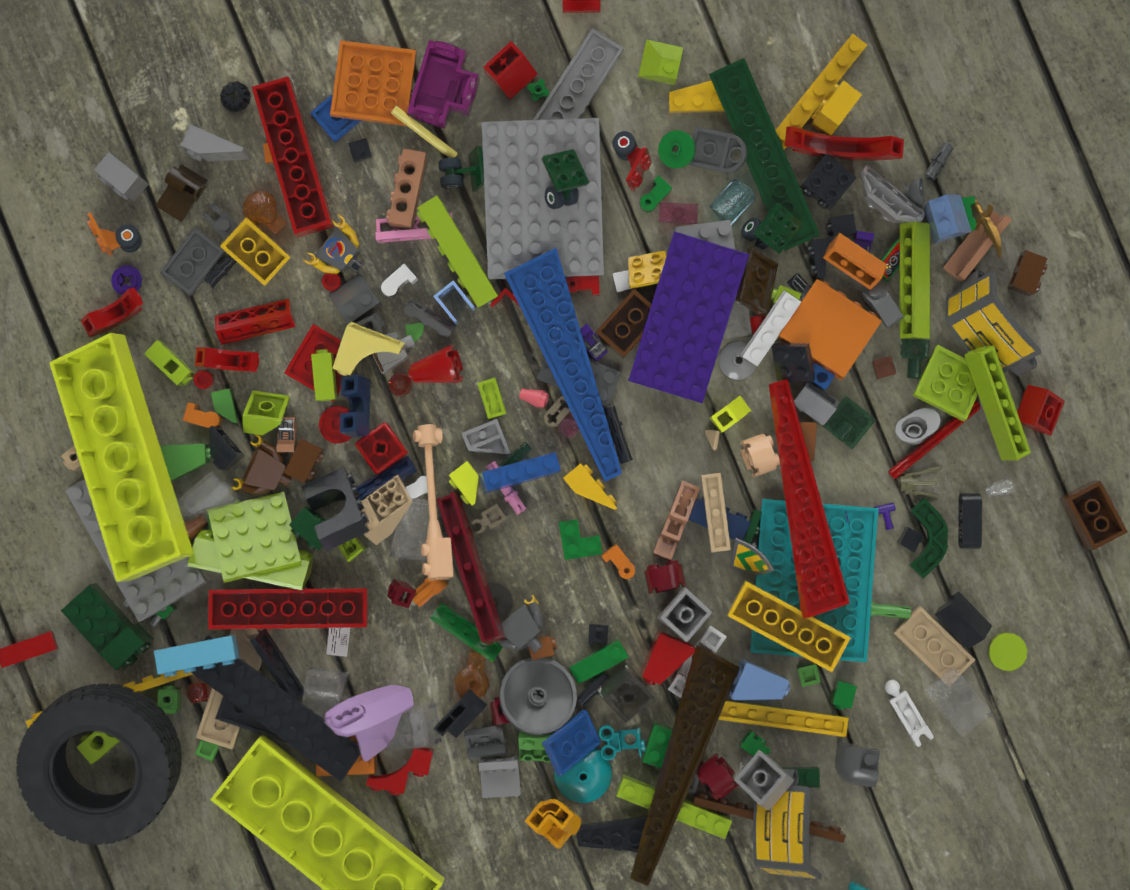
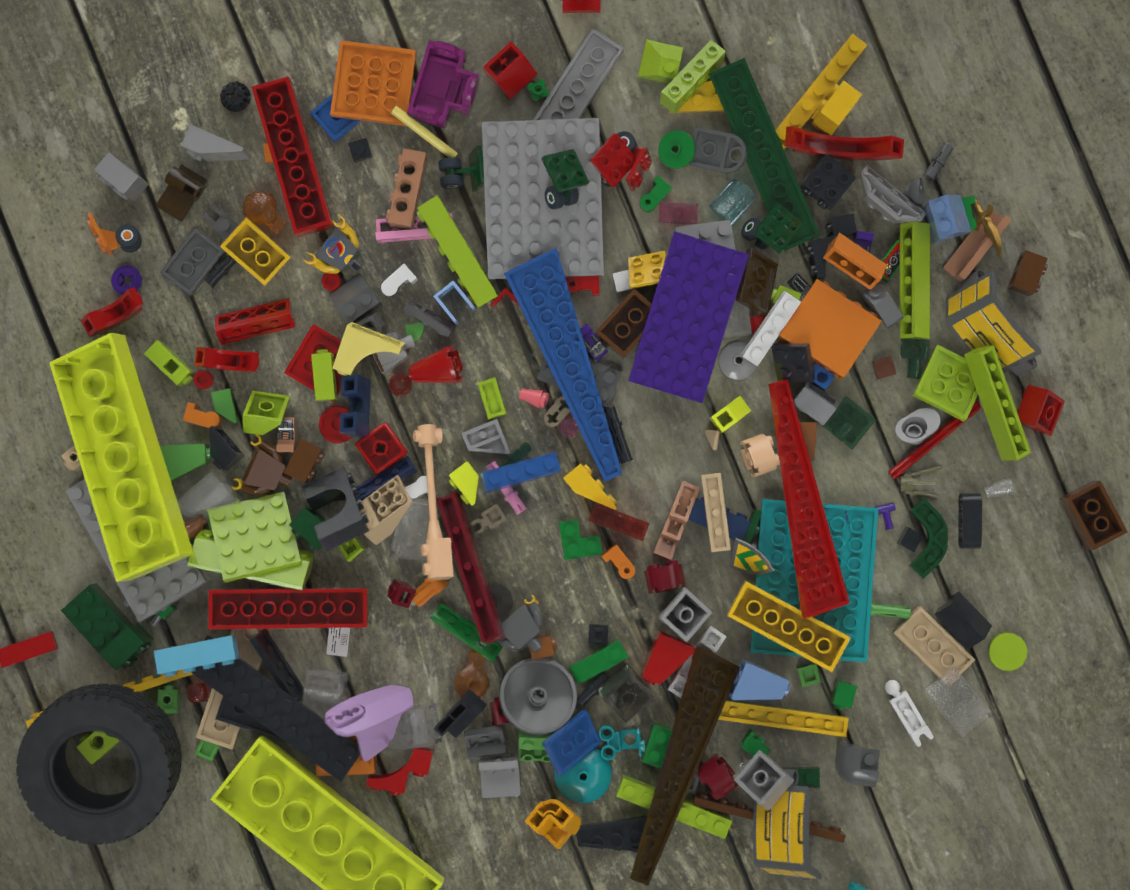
none -> clear red brick [588,503,650,541]
none -> red plate [590,133,636,187]
none -> lime brick [660,40,726,114]

